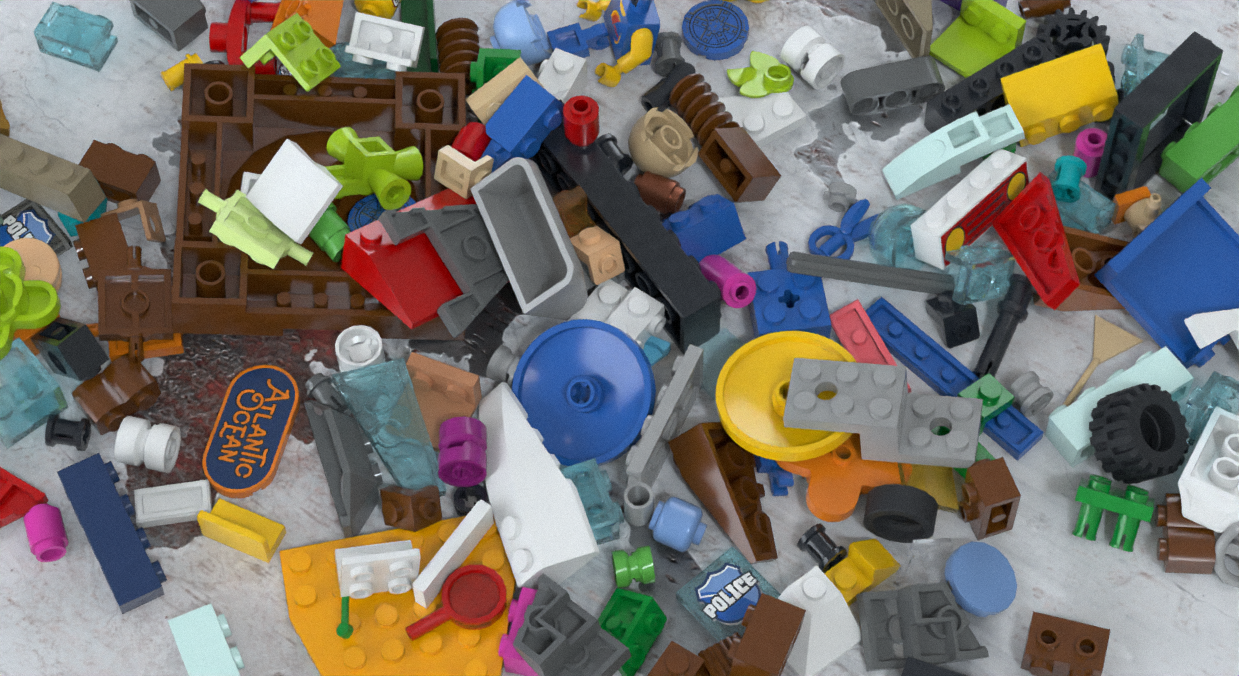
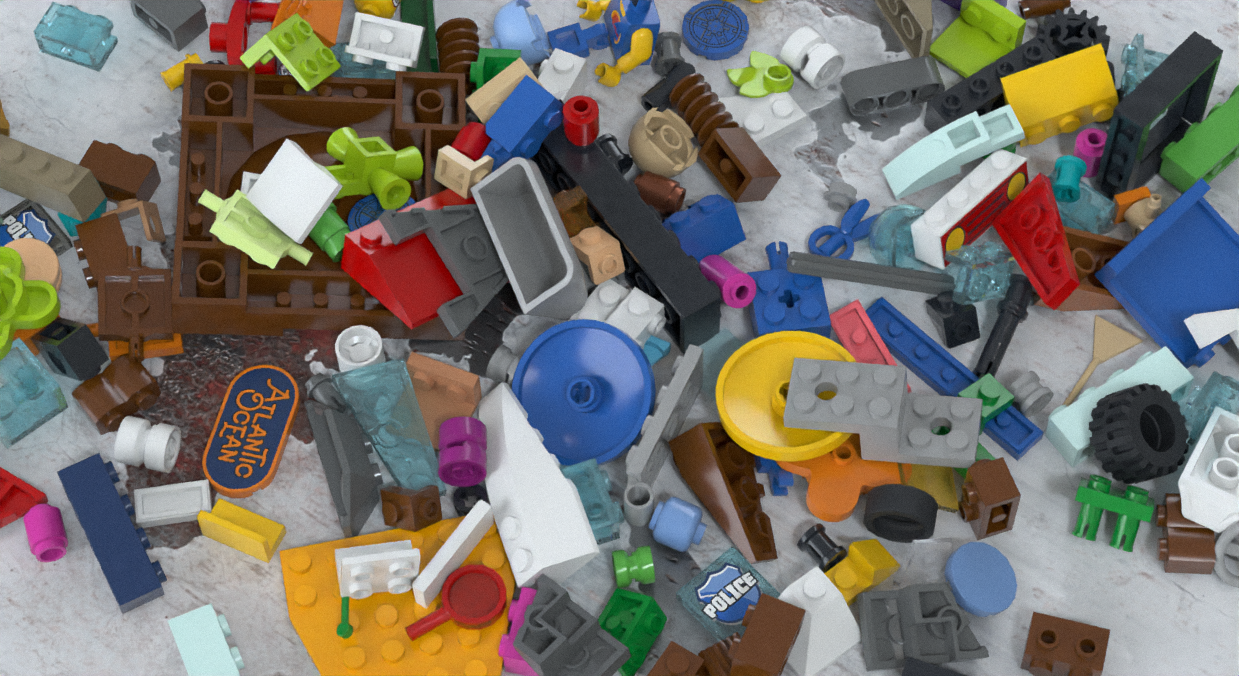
black bush [45,414,91,451] -> none

